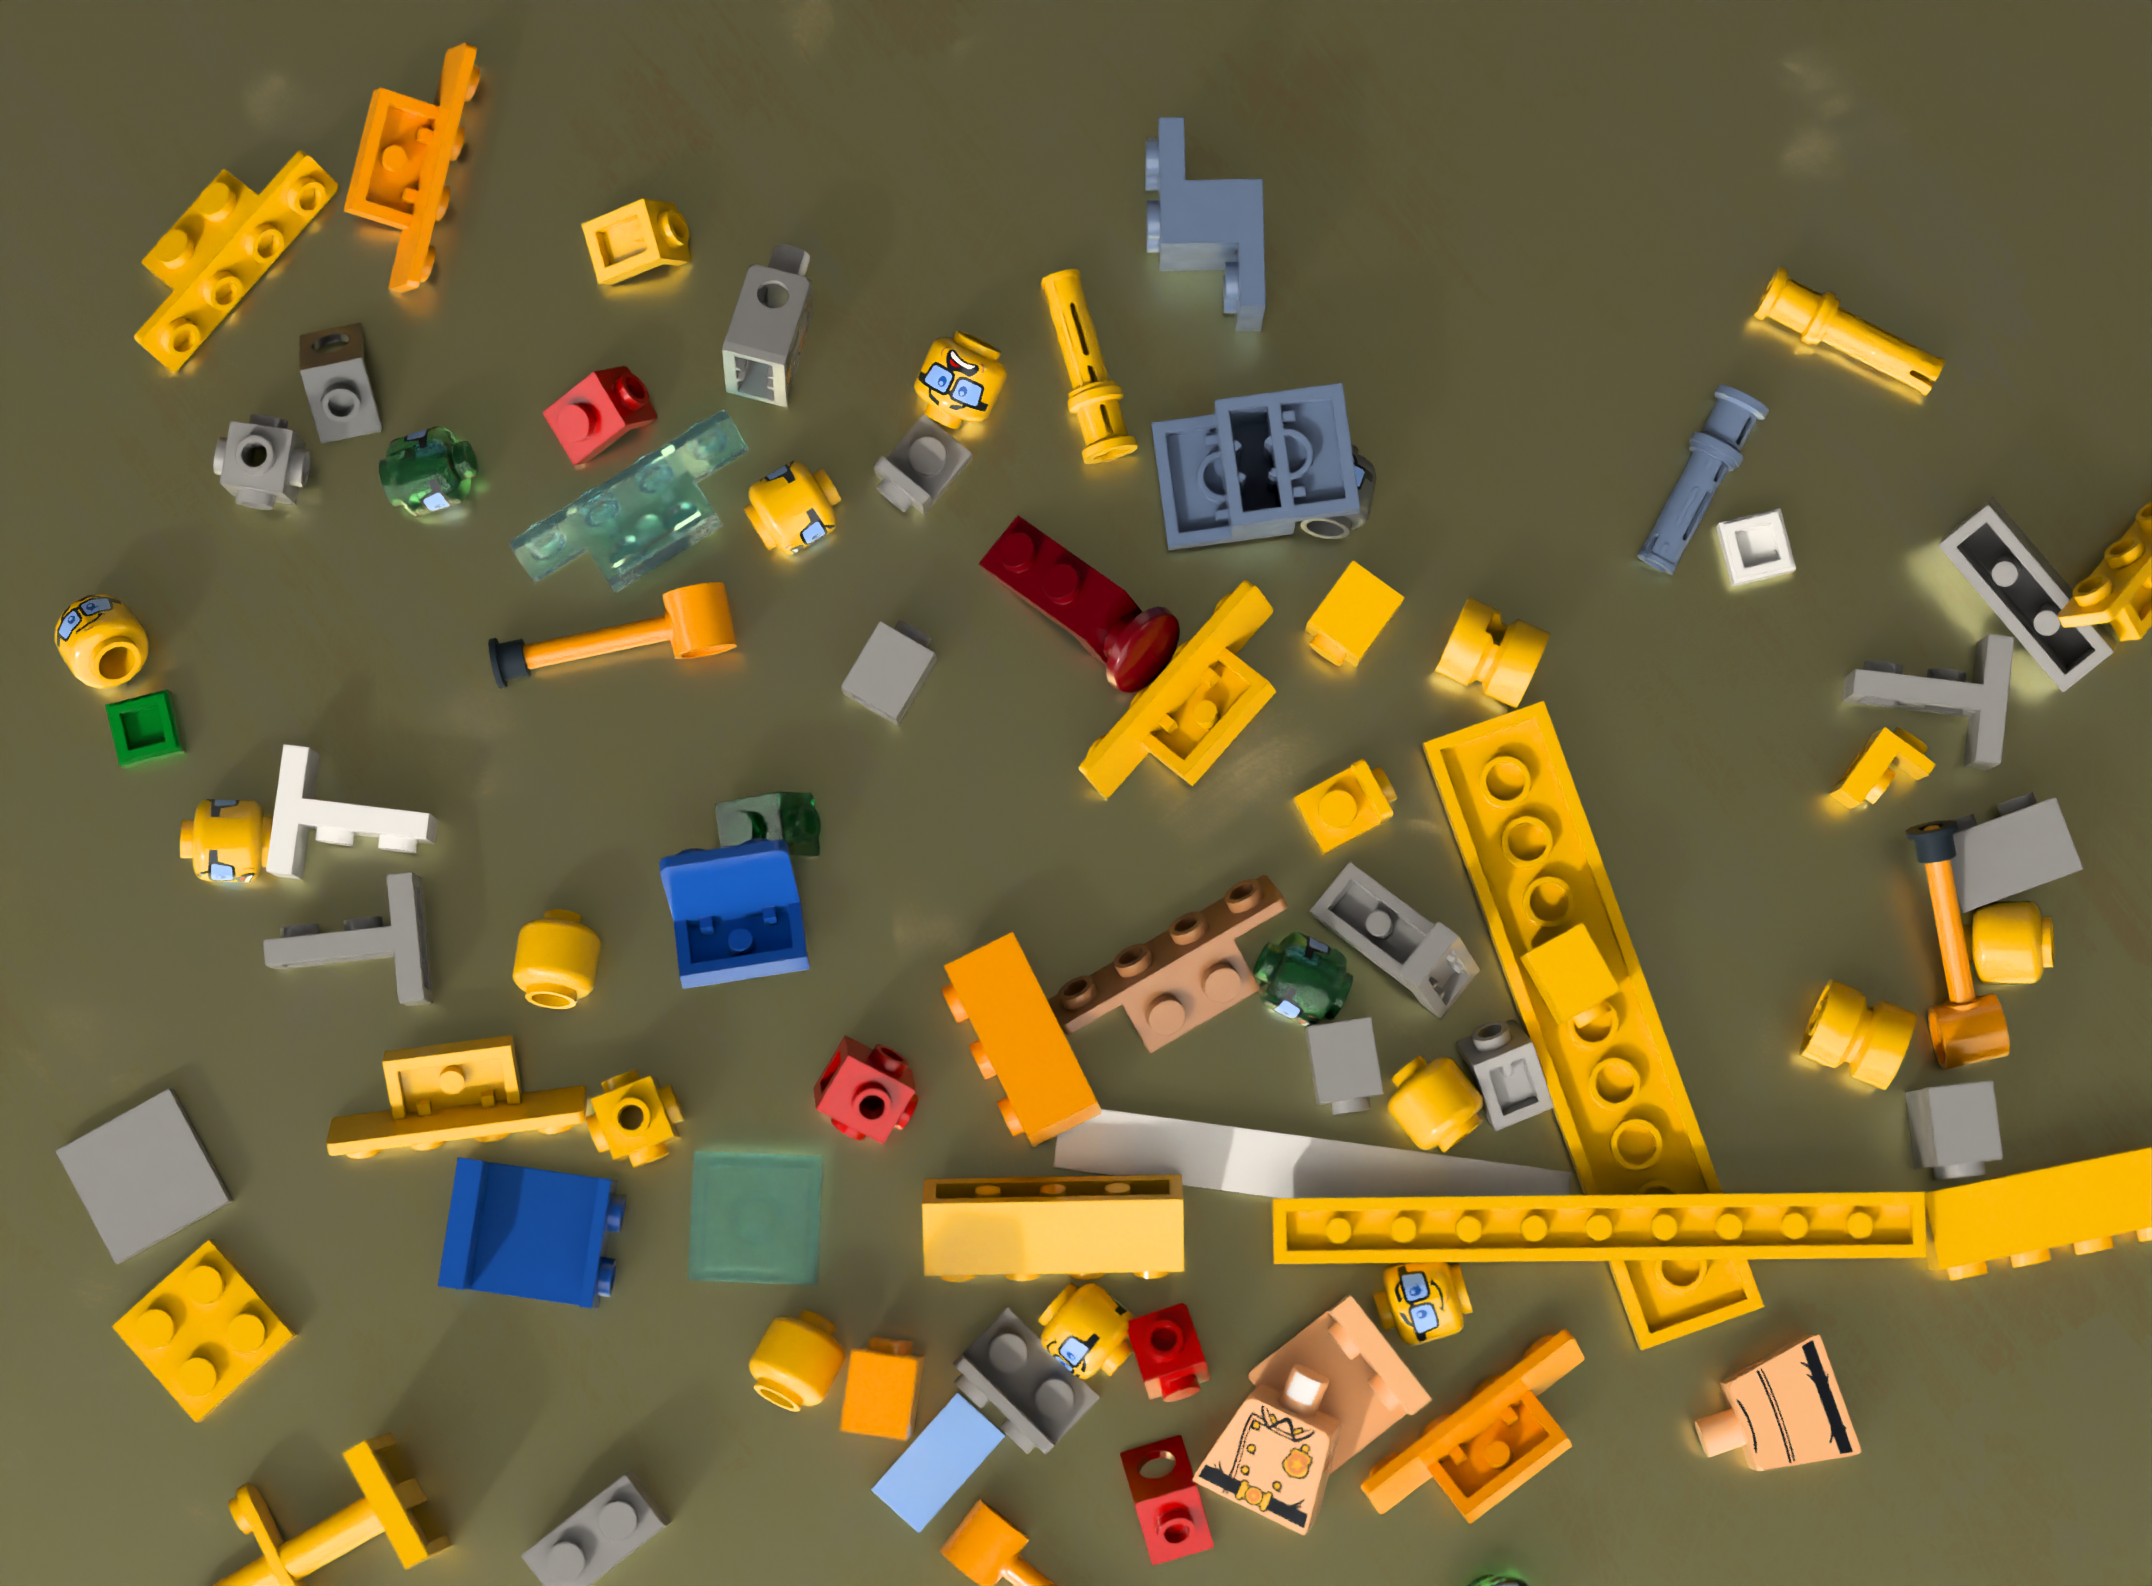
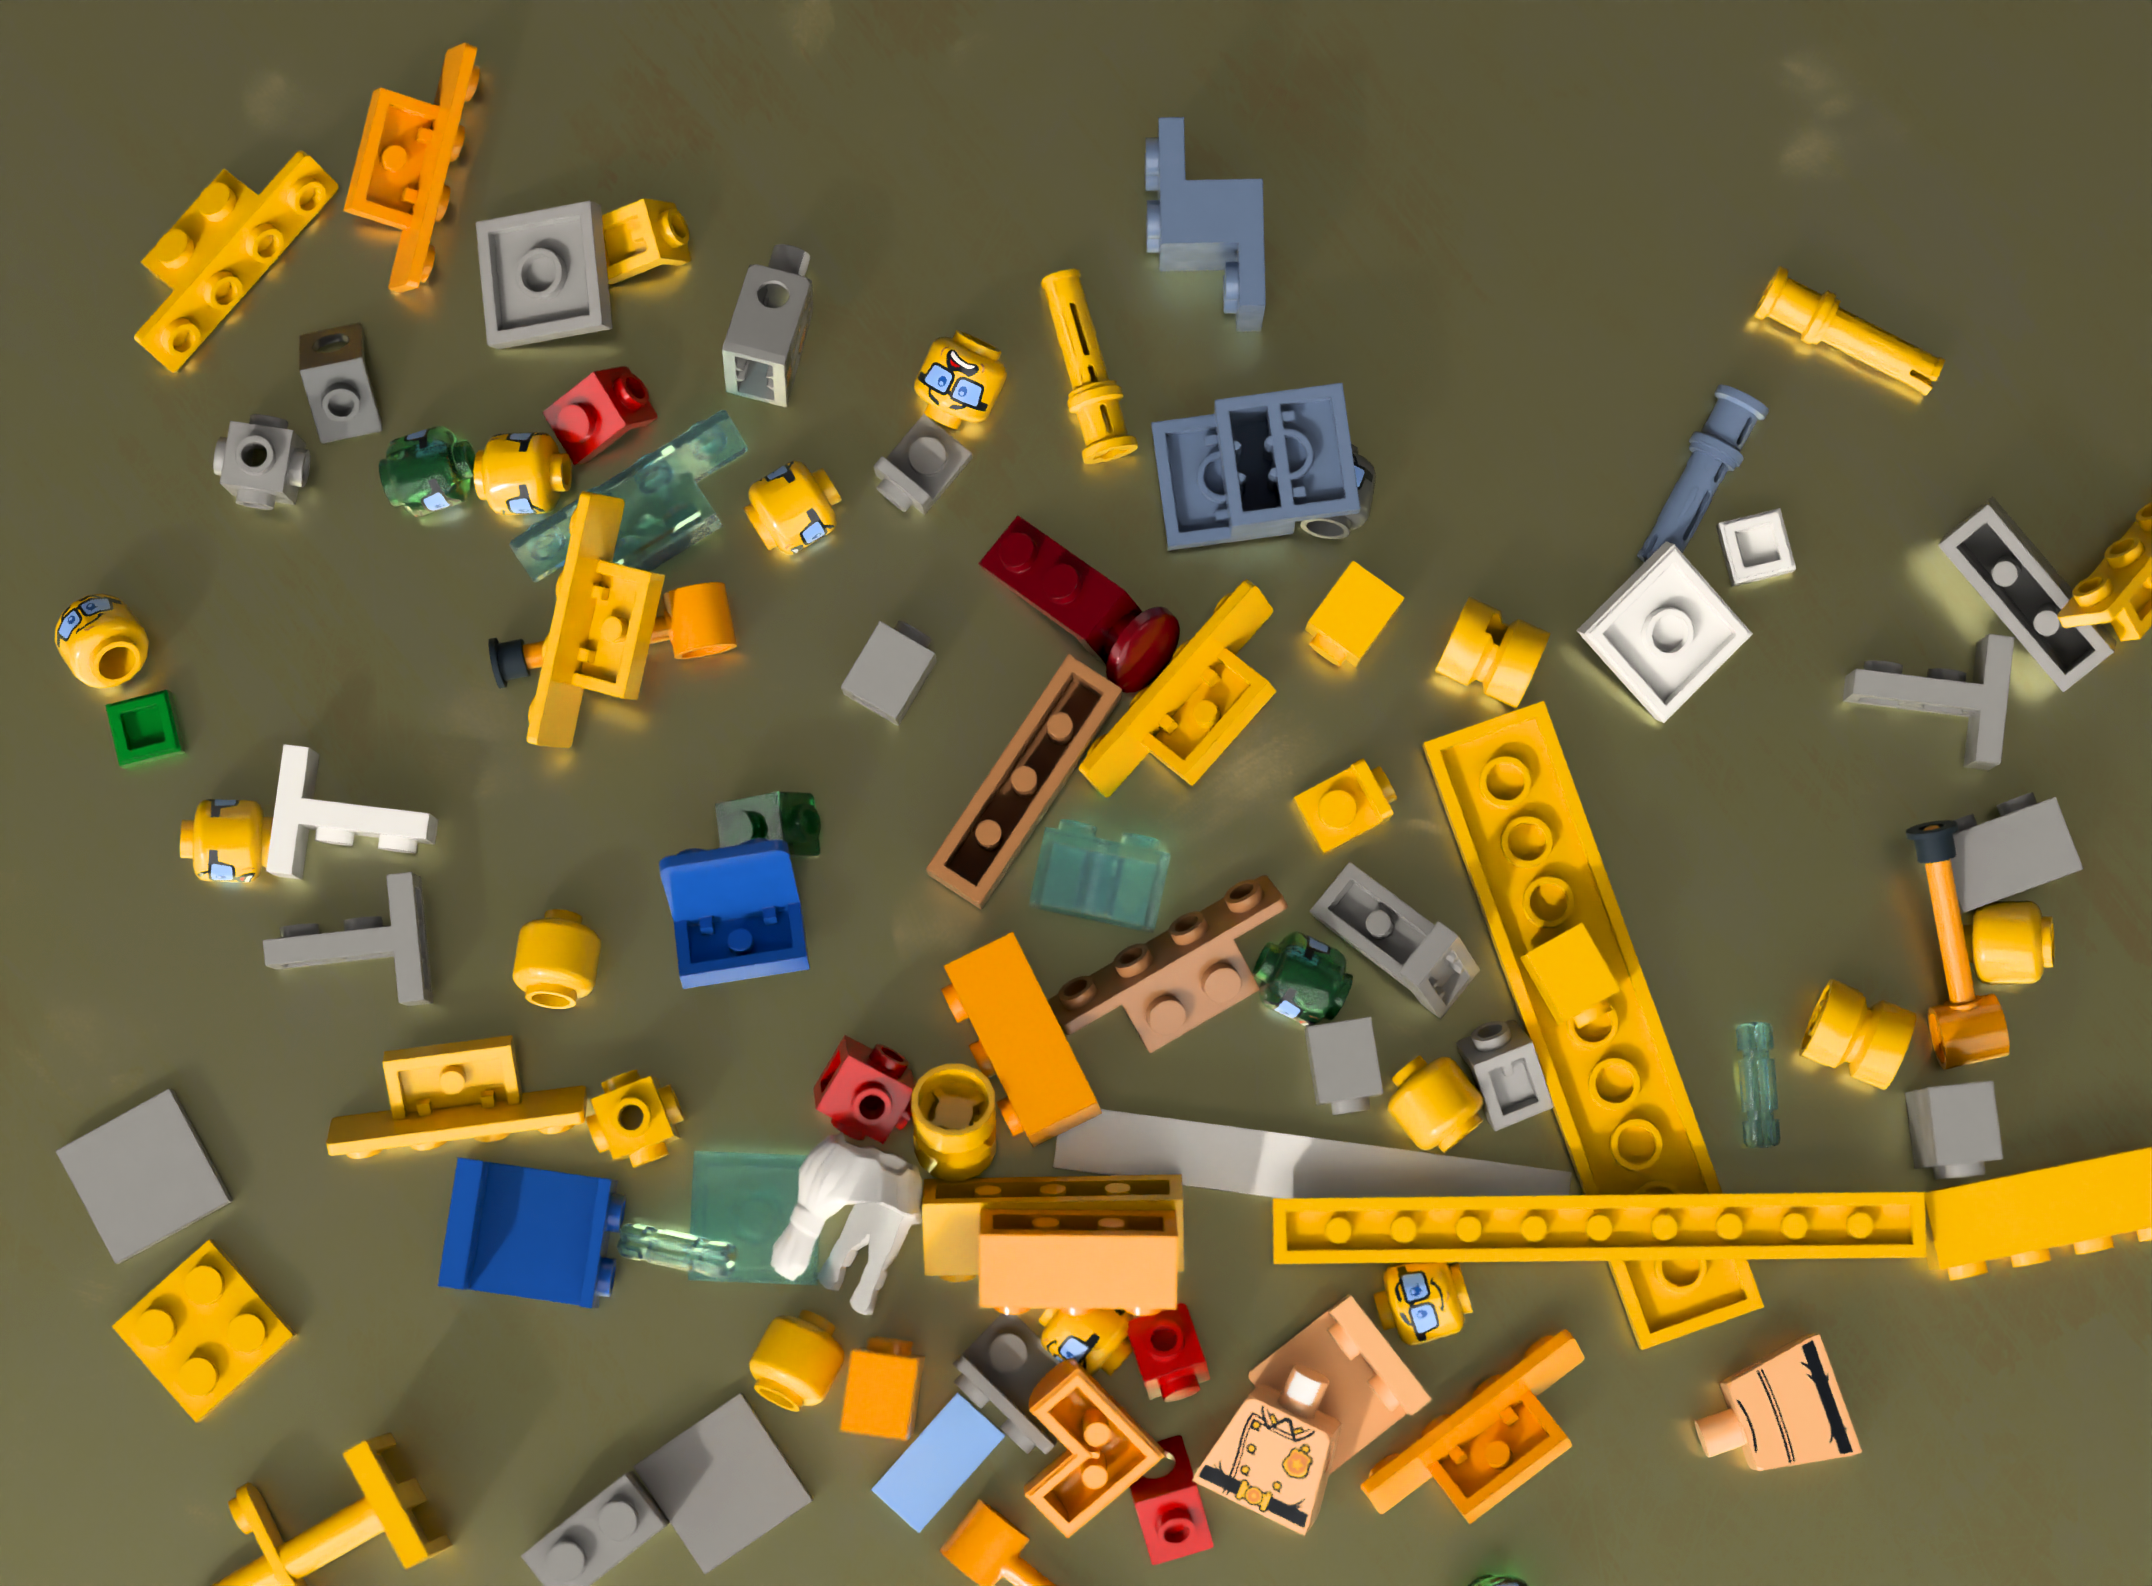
yellow bracket [1829,727,1936,809] -> none
none -> yellow head [473,432,572,515]
none -> light grey tile [476,201,613,349]
none -> yellow bracket [526,491,665,748]
none -> clear light blue axle [617,1223,738,1278]
none -> light grey tile [633,1393,814,1574]
none -> white piece [771,1132,922,1315]
none -> yellow wheel [912,1064,996,1181]
none -> medium nougat brick [926,654,1122,910]
none -> light orange brick [979,1209,1178,1316]
none -> light orange brick [1024,1359,1165,1538]
none -> clear light blue brick [1028,819,1171,933]
none -> white tile [1576,541,1753,723]
none -> clear light blue axle [1736,1022,1781,1148]

